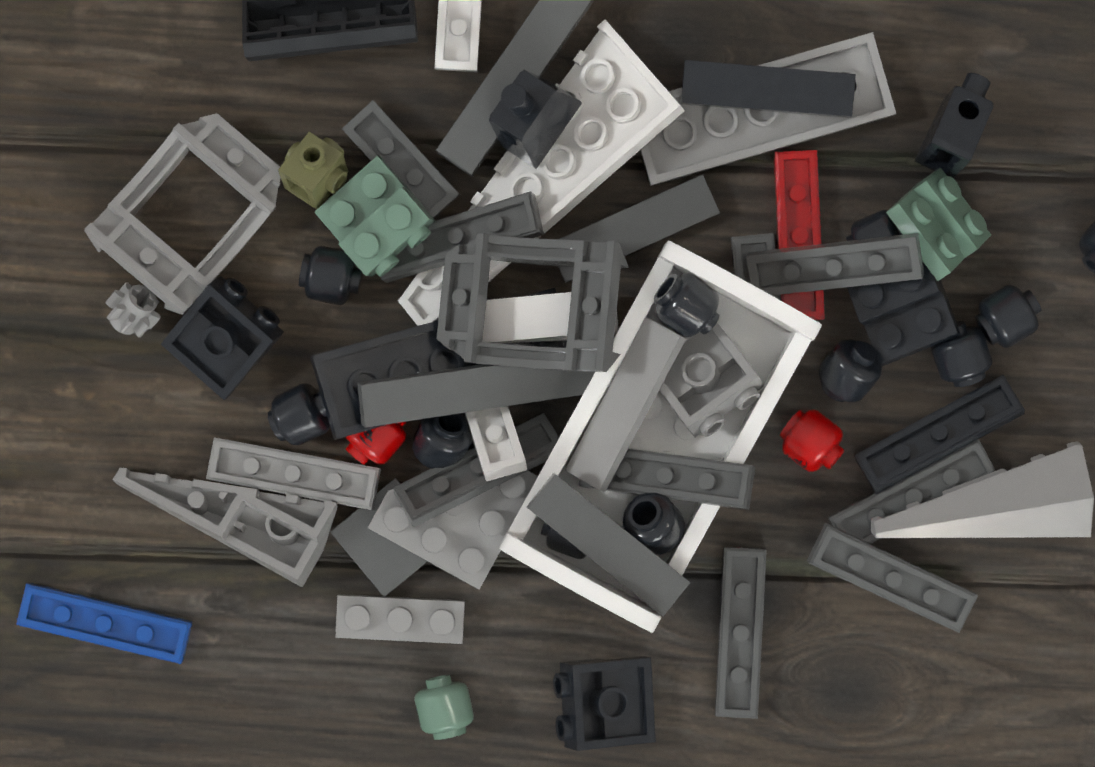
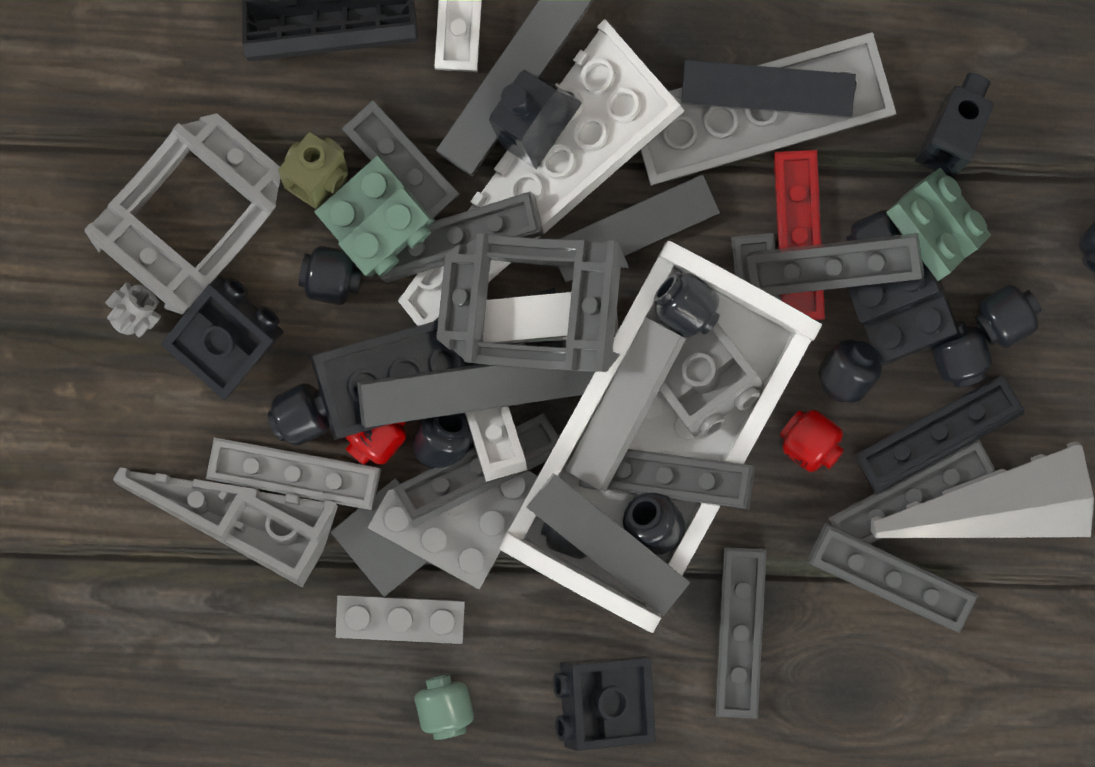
blue tile [16,583,193,664] -> none

